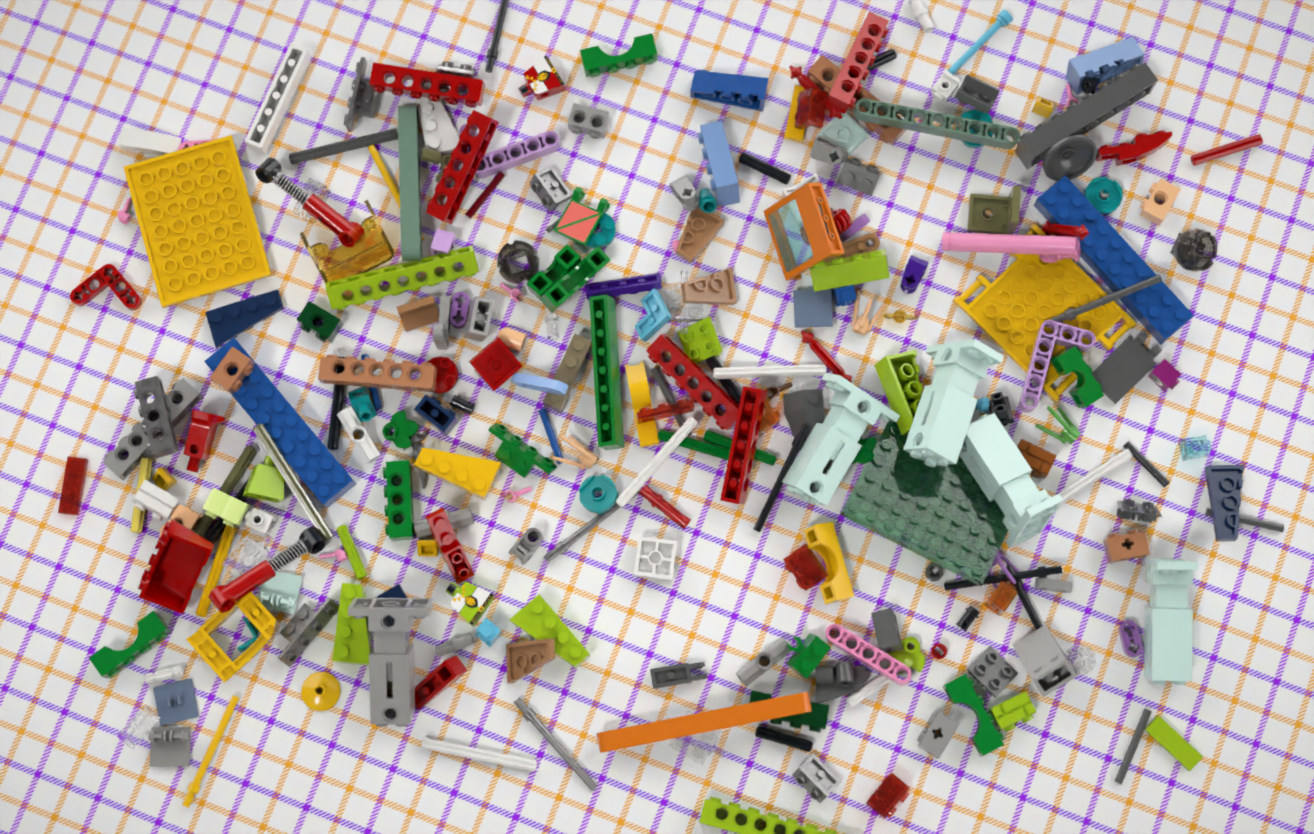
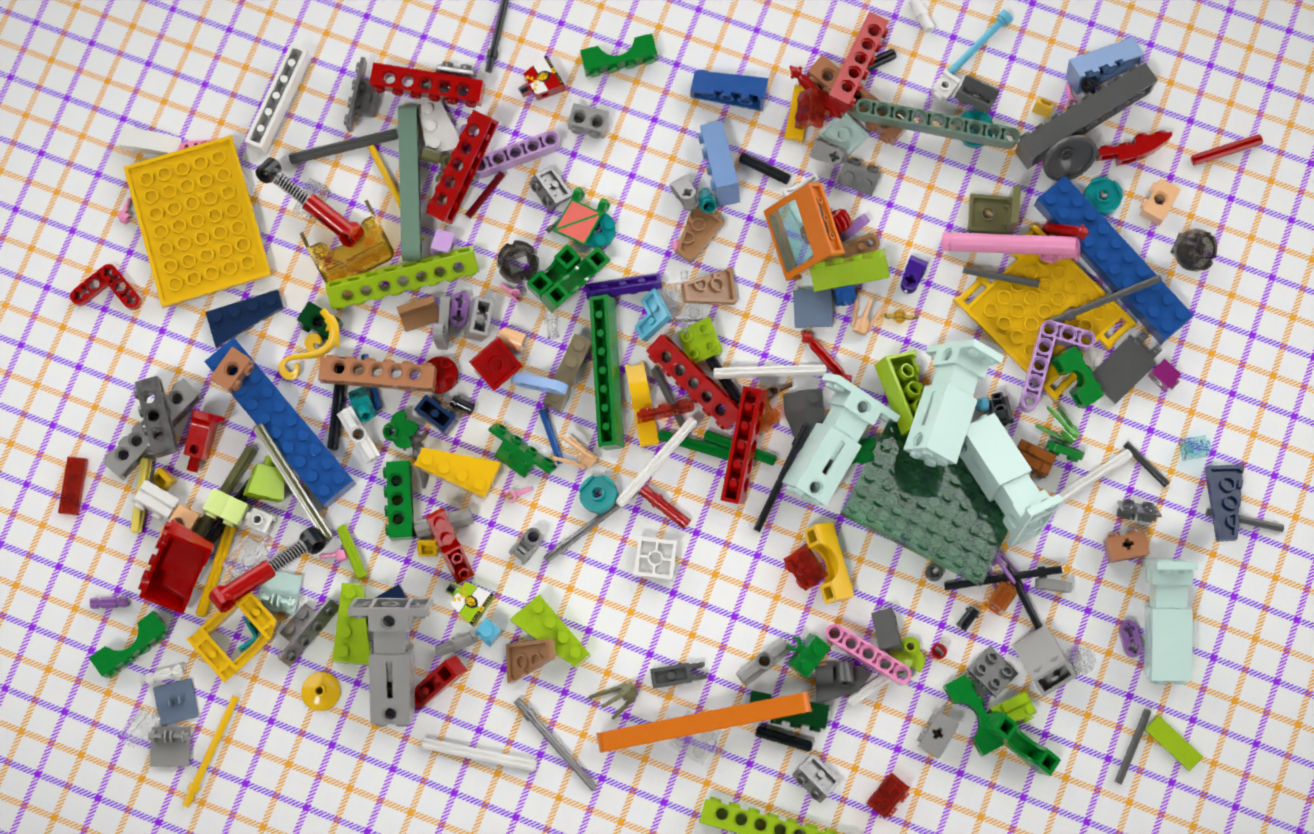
none -> medium lavender axle [90,596,129,609]
none -> yellow plant [278,308,340,380]
none -> olive plant [588,682,639,720]
none -> dark grey bar [962,266,1039,288]
none -> green arch [983,711,1061,776]
none -> green plate [1046,440,1085,462]

